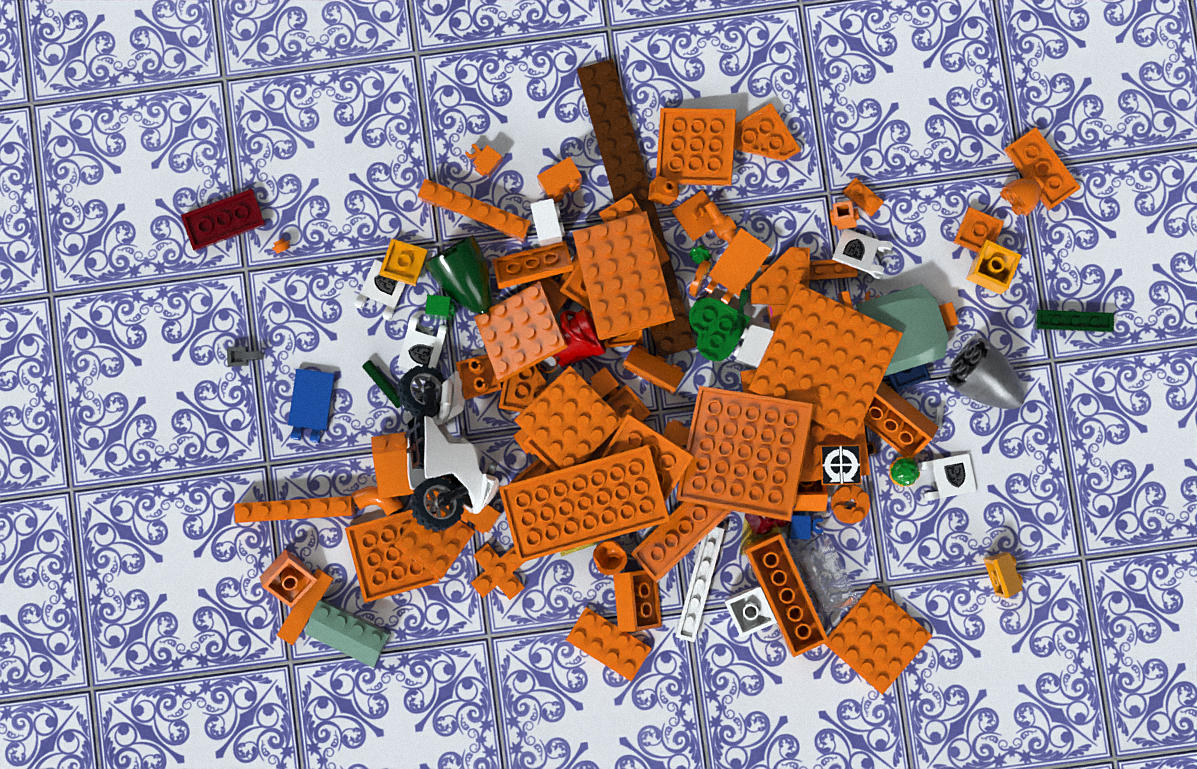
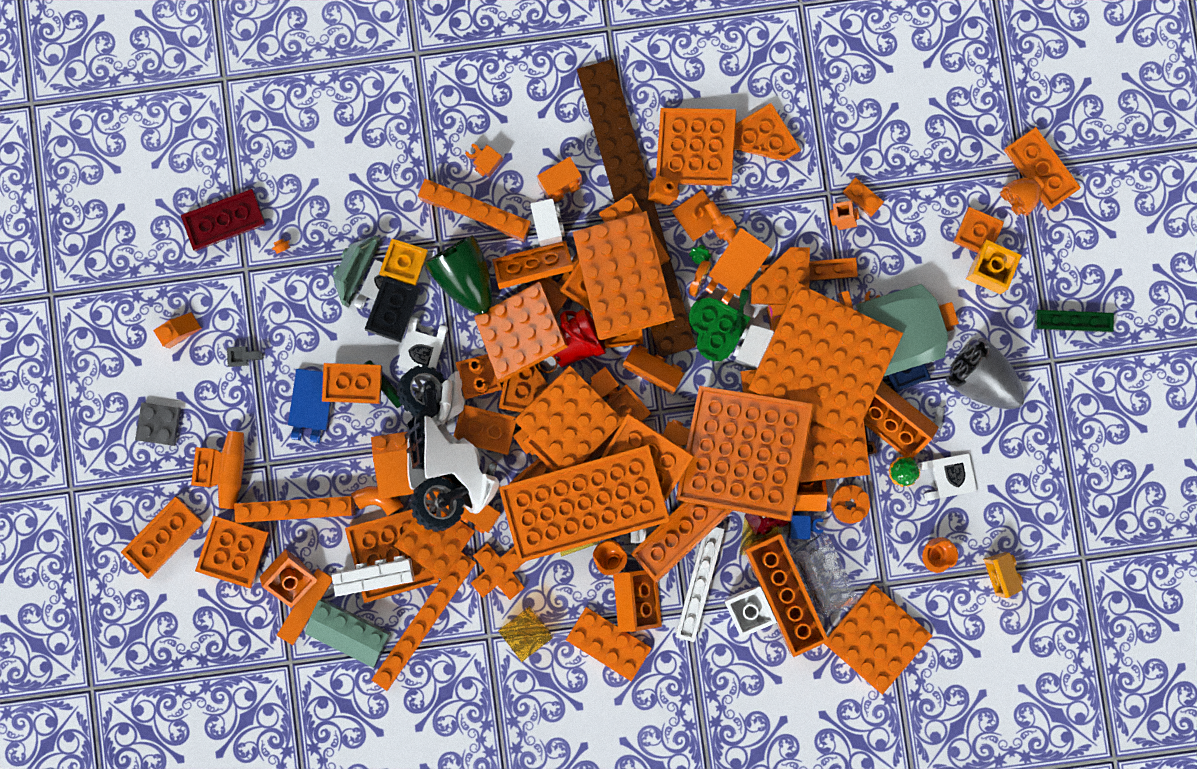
green brick [425,294,457,321] -> none
tile [820,445,861,485] -> none
white flag [832,229,893,279] -> none
none -> orange plate [121,496,204,579]
none -> flat silver plate [135,402,181,446]
none -> orange slope [153,312,202,349]
none -> orange plate [191,431,245,509]
none -> orange plate [195,516,270,589]
none -> orange plate [322,363,382,404]
none -> white brick [332,555,415,597]
none -> sand green wedge [333,235,382,308]
none -> black plate [365,277,421,343]
none -> orange plate [372,552,477,691]
none -> orange plate [453,405,516,455]
none -> clear yellow brick [498,606,553,662]
none -> white plate [630,528,647,543]
none -> orange helmet [922,537,958,573]

